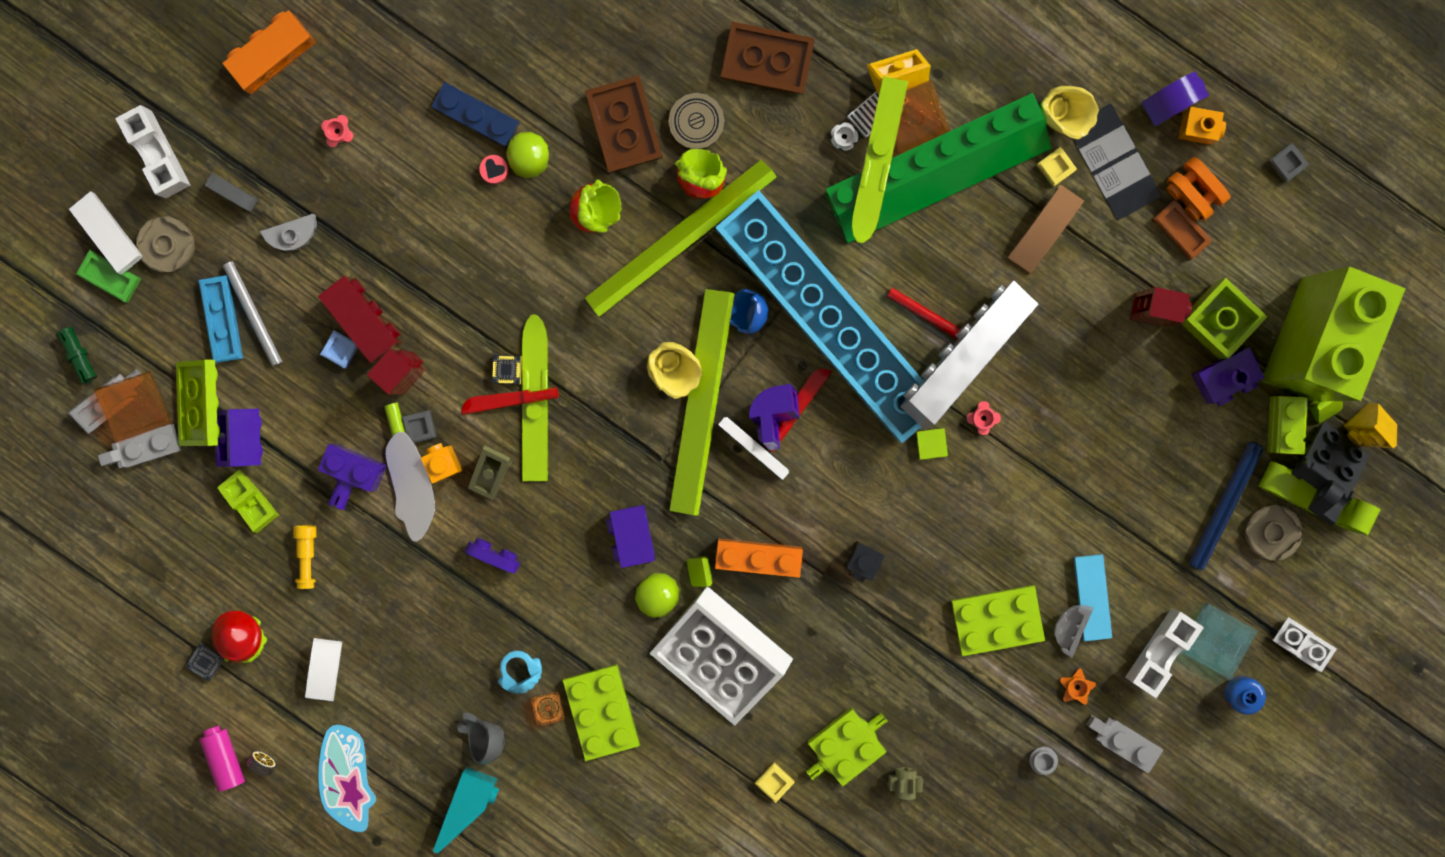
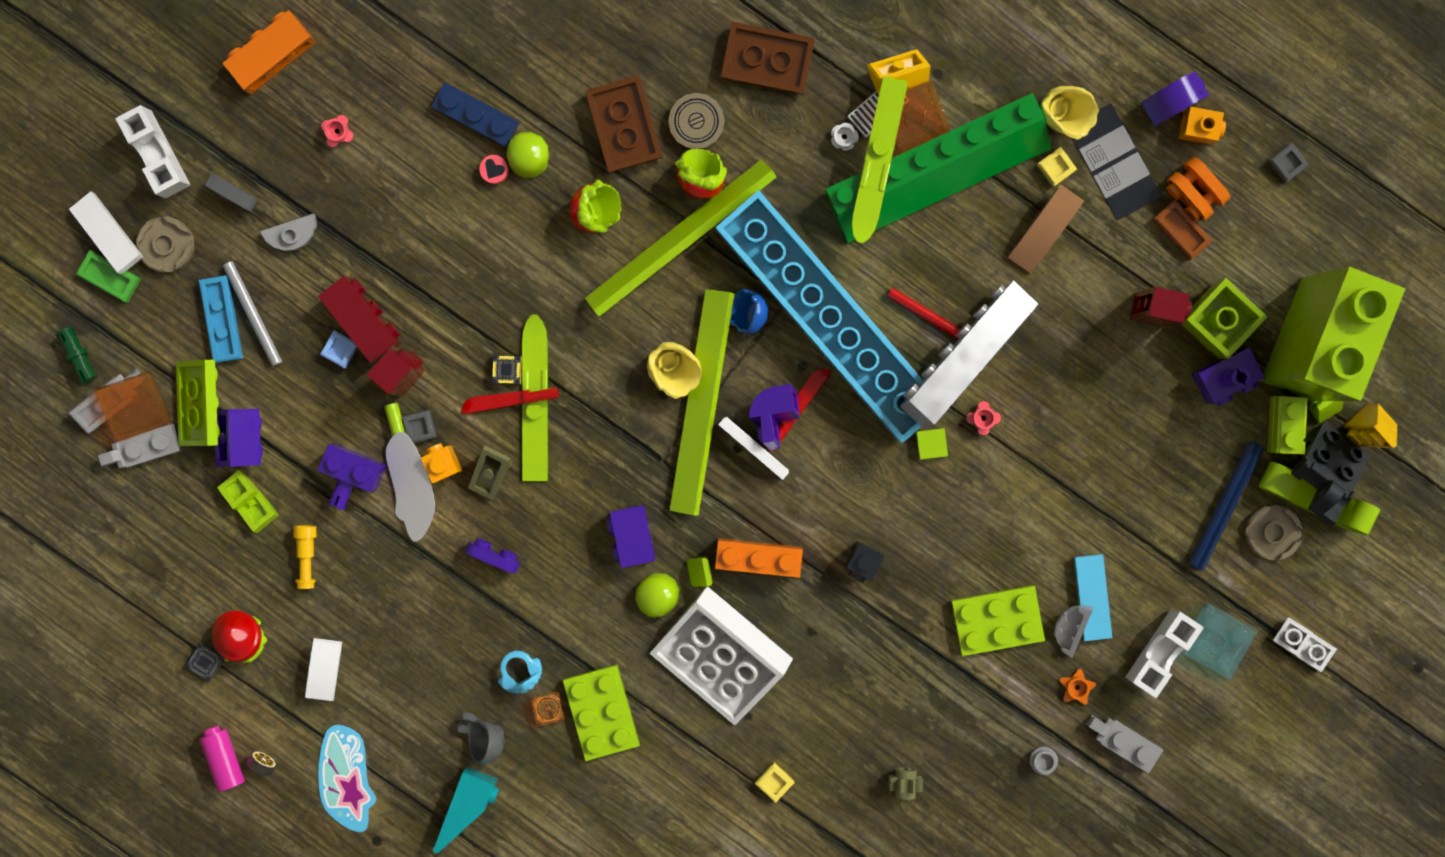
lime plate [806,707,888,786] -> none
blue head [1224,676,1266,715] -> none

